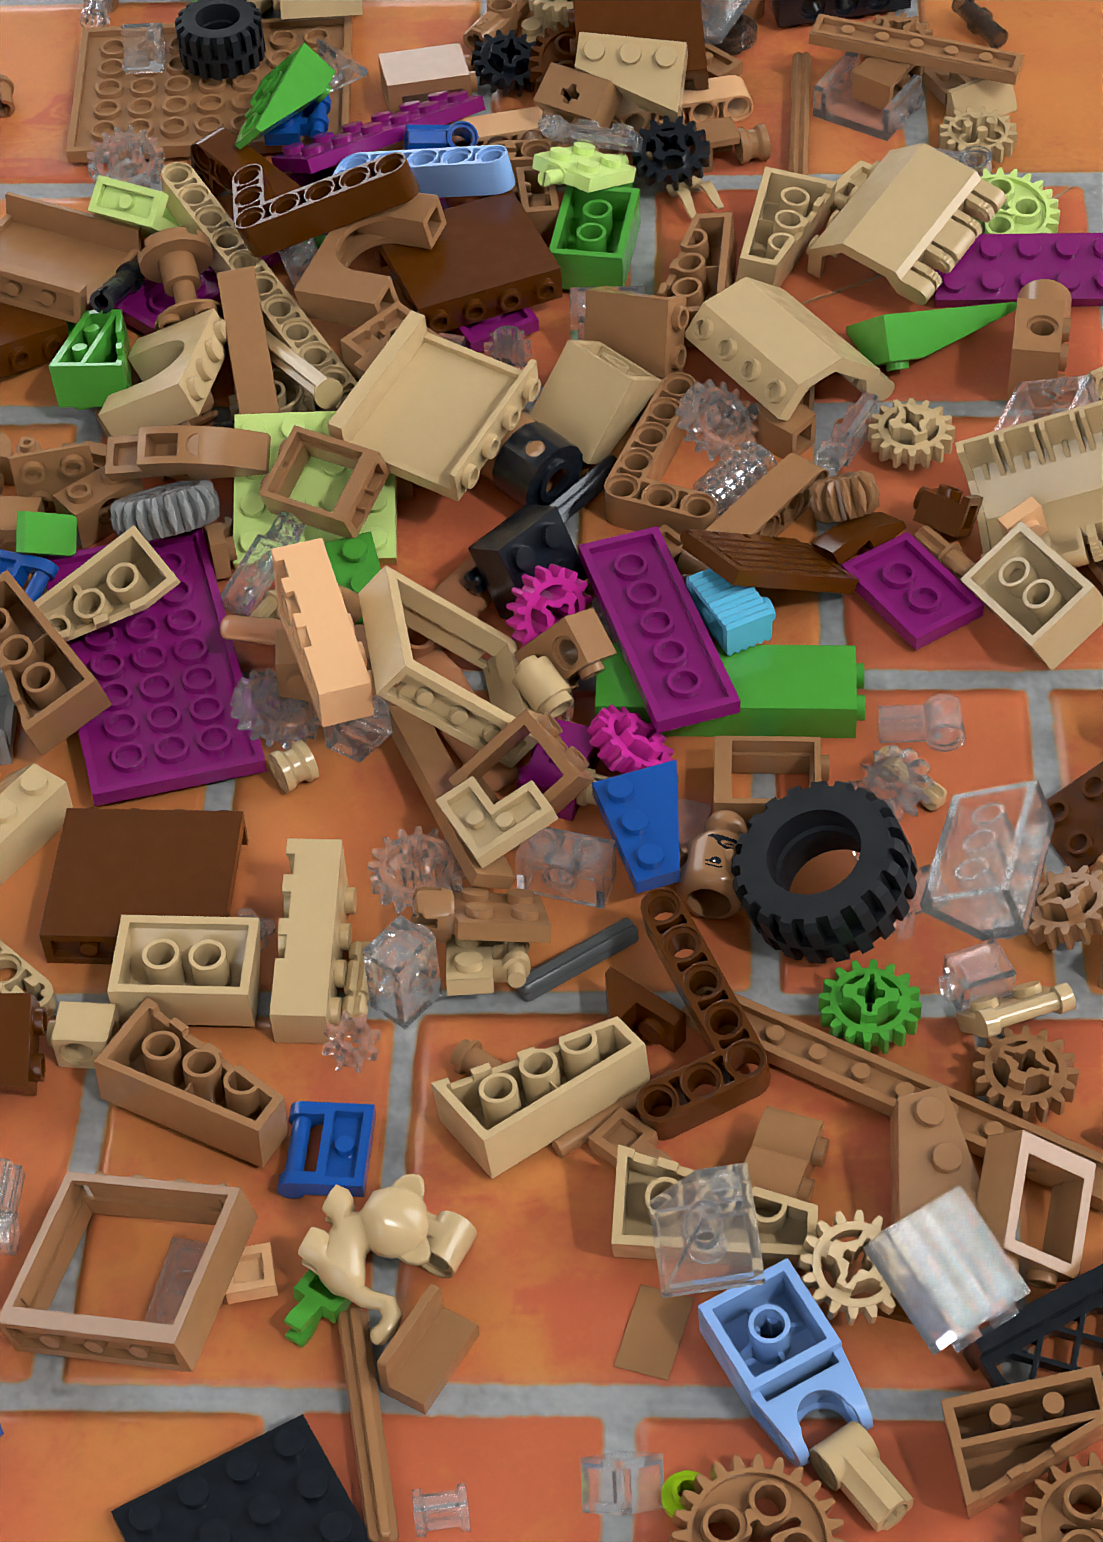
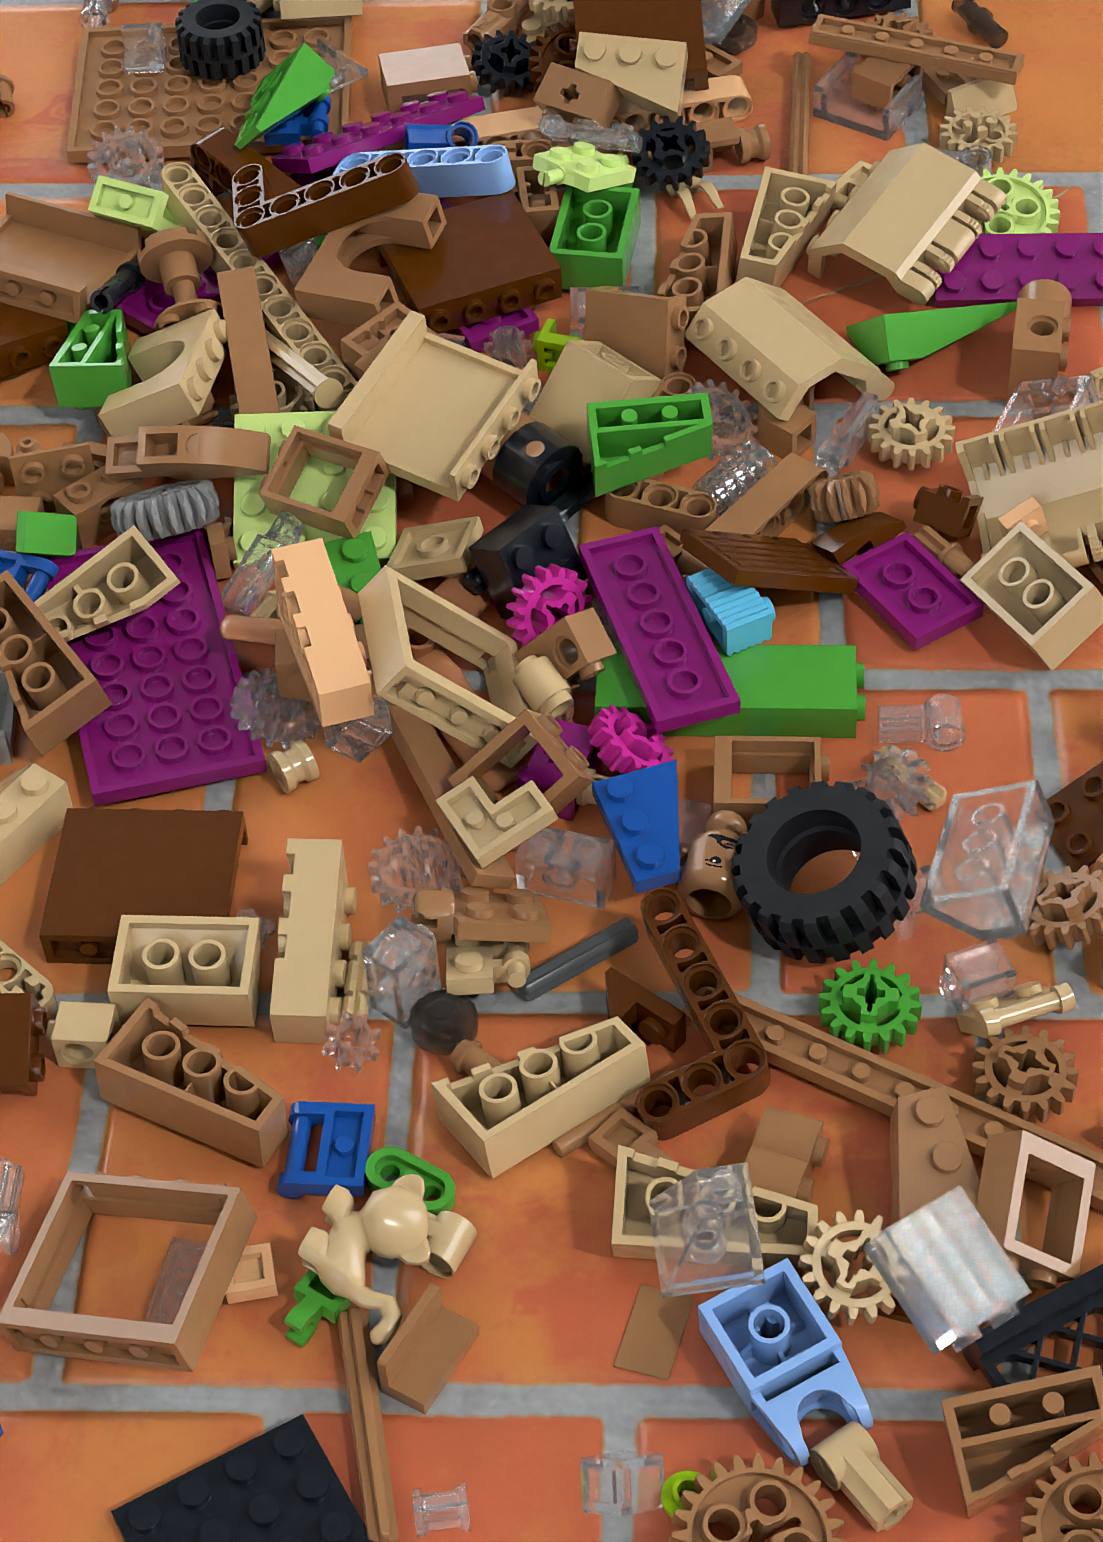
none -> bright green plate [365,1147,456,1215]
none -> tan plate [386,516,484,583]
none -> clear smoke plate [409,989,479,1055]
none -> lime bracket [532,318,584,372]
none -> bright green wedge [586,392,713,497]

